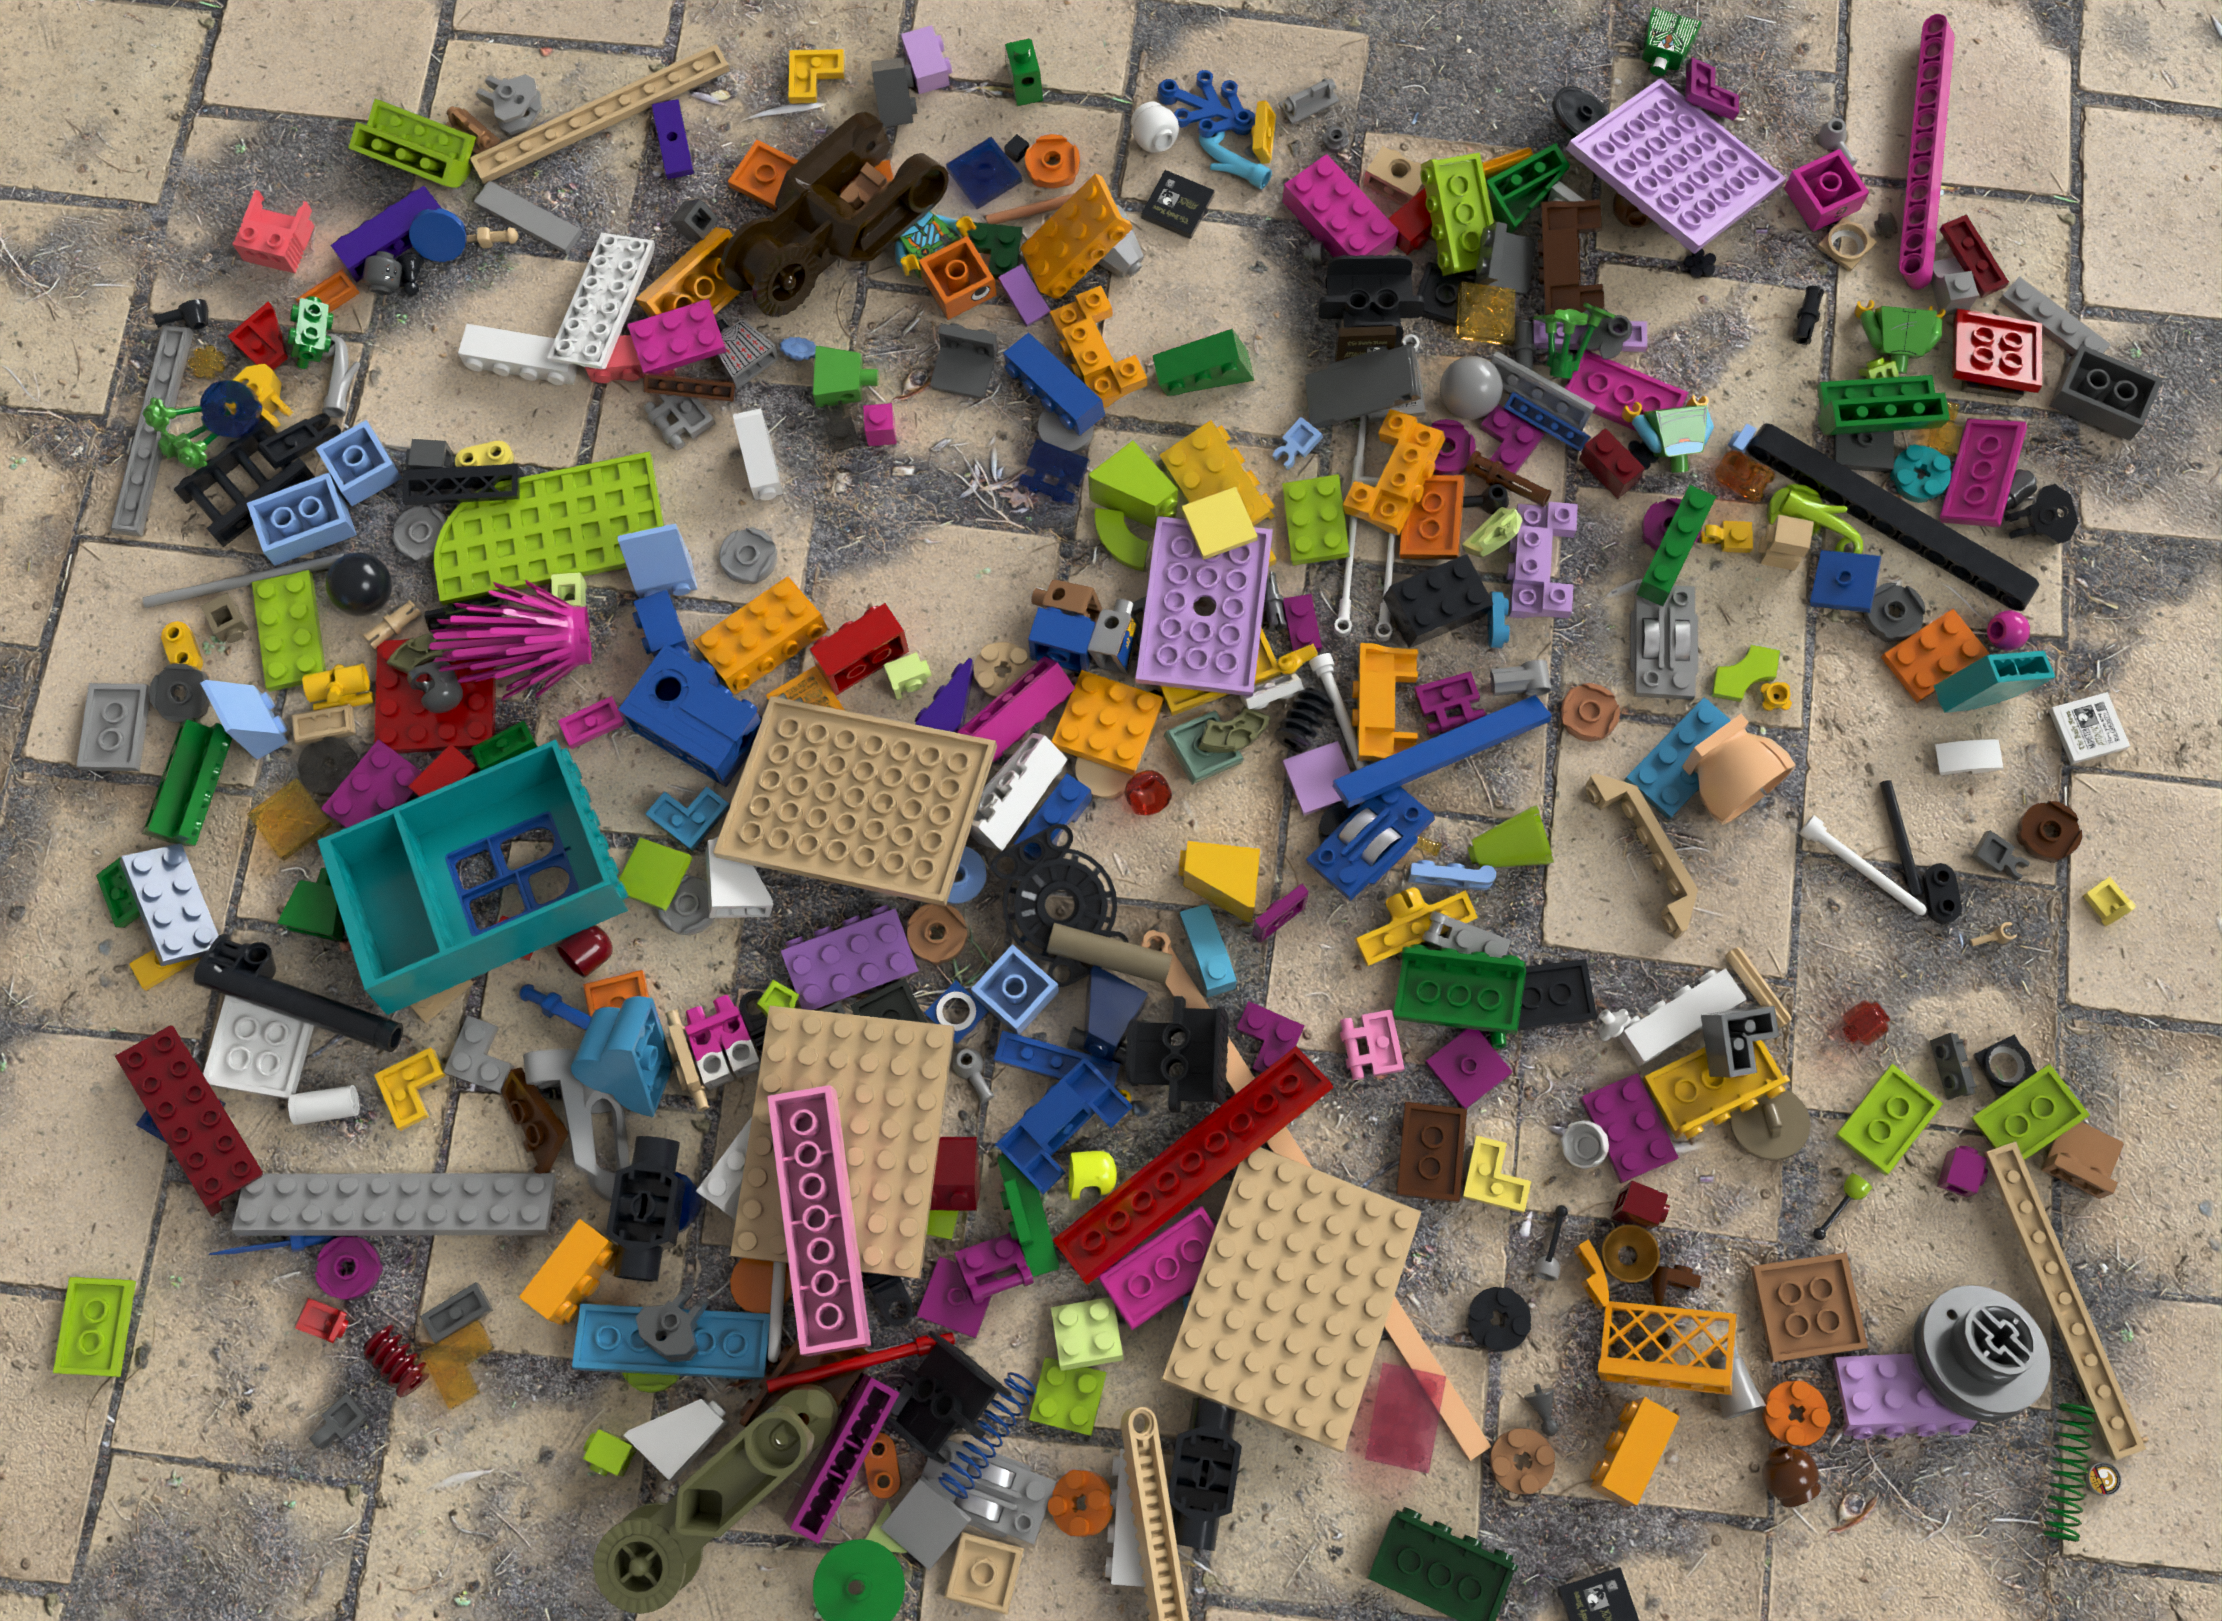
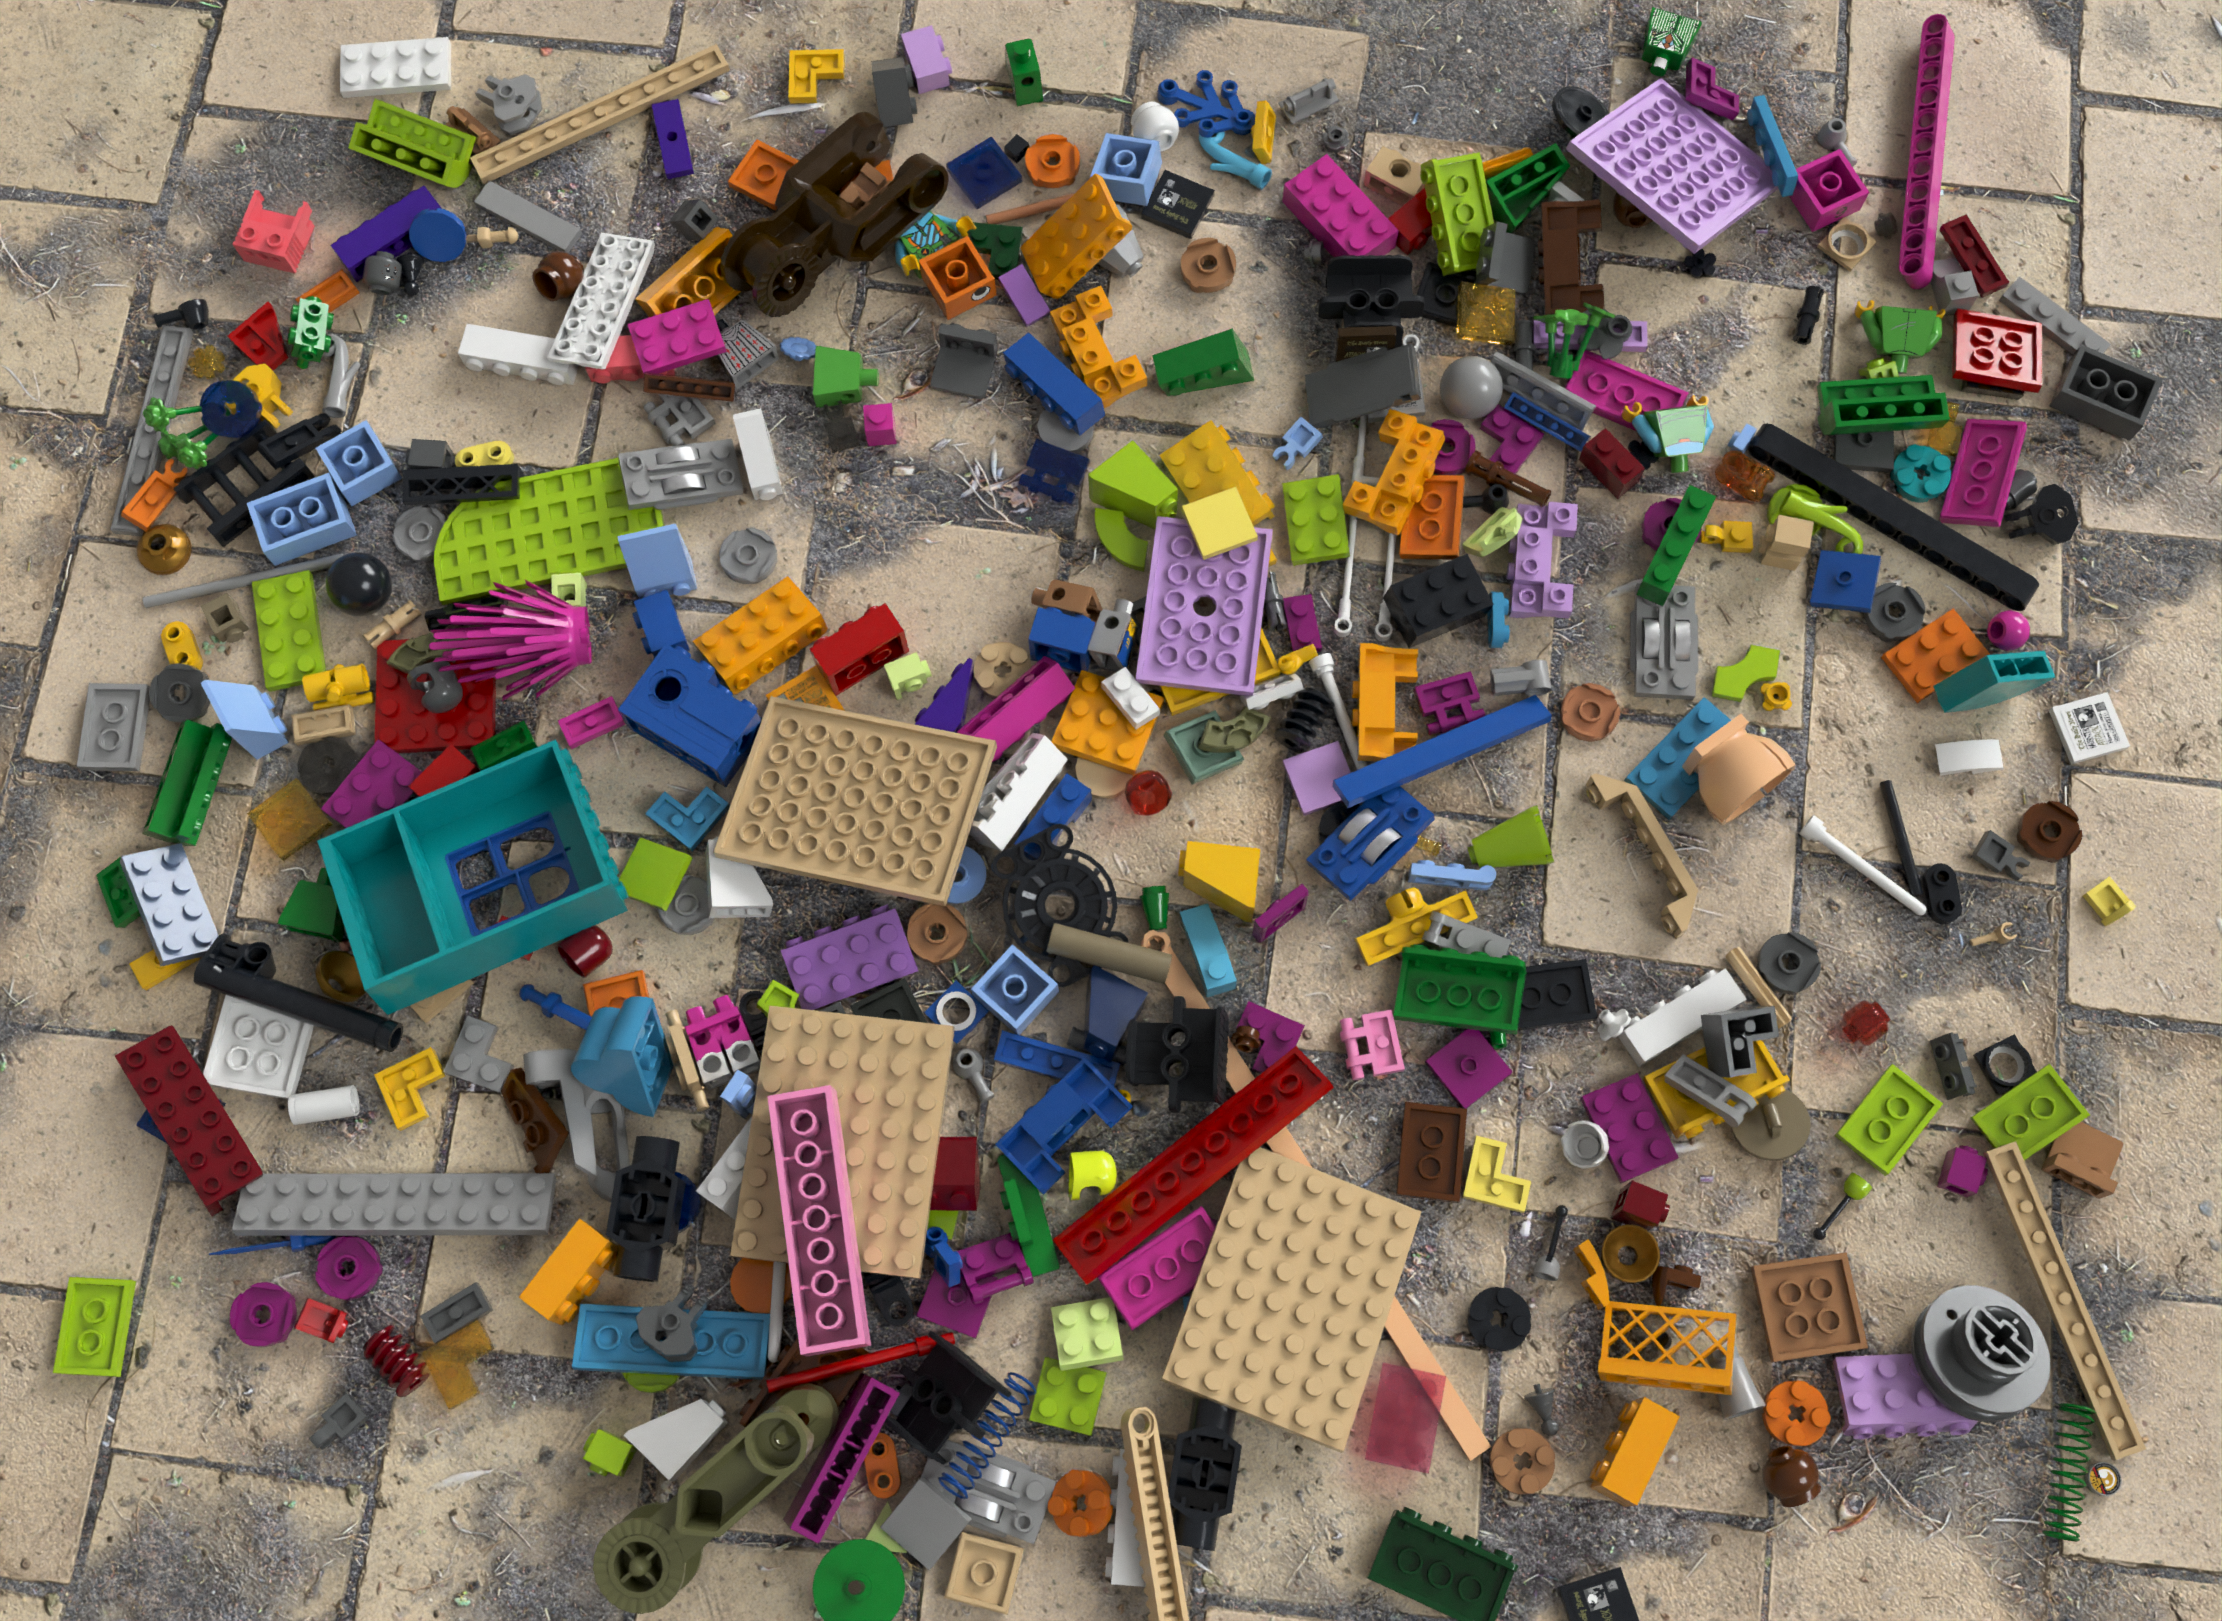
none -> orange plate [121,459,188,532]
none -> pearl gold piece [137,524,192,575]
none -> magenta plate [230,1282,297,1347]
none -> pearl gold piece [315,951,367,1002]
none -> white plate [340,37,451,98]
none -> reddish brown piece [532,251,584,301]
none -> light grey piece [618,439,743,510]
none -> light blue plate [720,1070,757,1119]
none -> blue plate [924,1227,963,1288]
none -> light blue brick [1090,133,1162,206]
none -> white plate [1101,667,1160,730]
none -> green cone [1139,886,1169,930]
none -> medium nougat plate [1180,237,1236,293]
none -> reddish brown plate [1231,1026,1261,1053]
none -> light grey plate [1664,1054,1757,1127]
none -> dark azure plate [1747,95,1798,197]
none -> dark grey plate [1756,932,1821,995]

